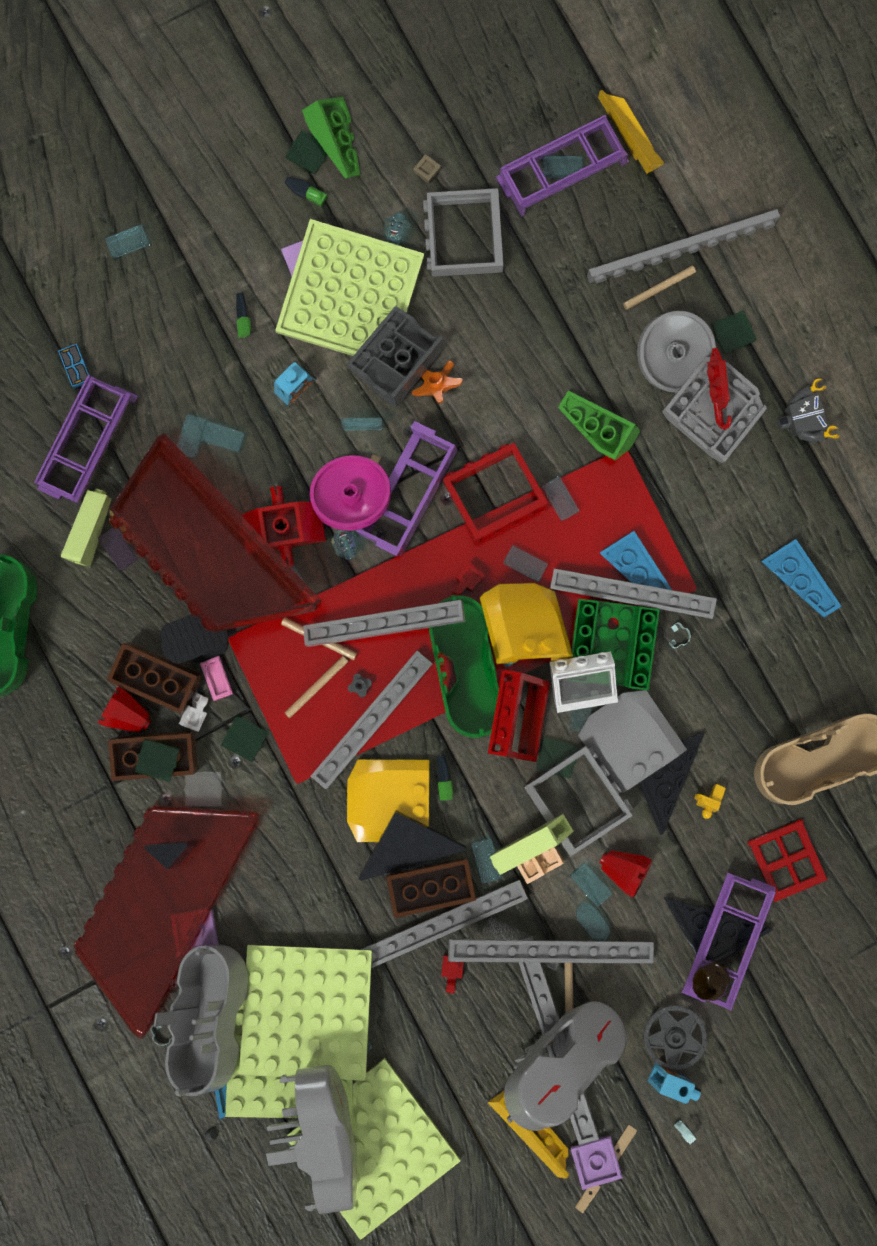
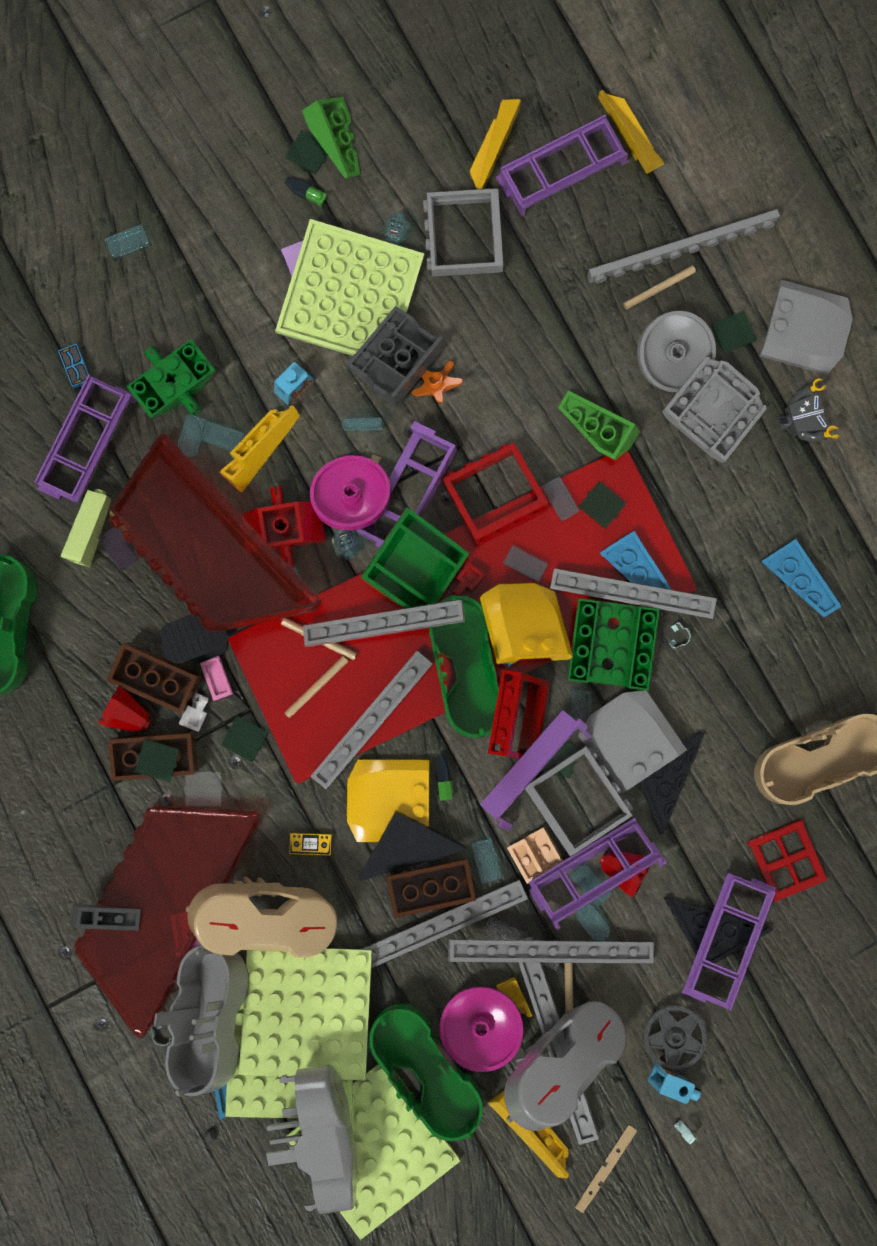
black slope [145,841,197,870] -> none
piece [236,292,252,338] -> none
dark grey plate [348,674,372,698] -> none
dark tan plate [413,154,441,184] -> none
red plate [441,955,463,993] -> none
yellowish green slope [490,814,574,875] -> none
clear light blue tile [543,156,583,178] -> none
white window [550,651,618,713] -> none
lavender tile [570,1135,622,1190] -> none
dark brown hair [692,961,730,1001] -> none
yellow piece [694,784,726,819] -> none
red plate [707,348,732,430] -> none
none -> dark grey slope [71,904,141,931]
none -> green slope [126,339,216,419]
none -> tan piece [186,877,337,958]
none -> yellow wedge [220,405,300,493]
none -> tile [289,833,332,855]
none -> green slope [361,507,469,609]
none -> green piece [369,1003,483,1141]
none -> dark pink dish [440,986,523,1072]
none -> yellow wedge [470,99,521,190]
none -> medium lavender piece [480,710,591,832]
none -> yellow slope [496,977,532,1017]
none -> medium lavender piece [529,818,667,930]
none -> clear green piece [578,481,627,529]
none -> light grey wedge [759,280,853,375]

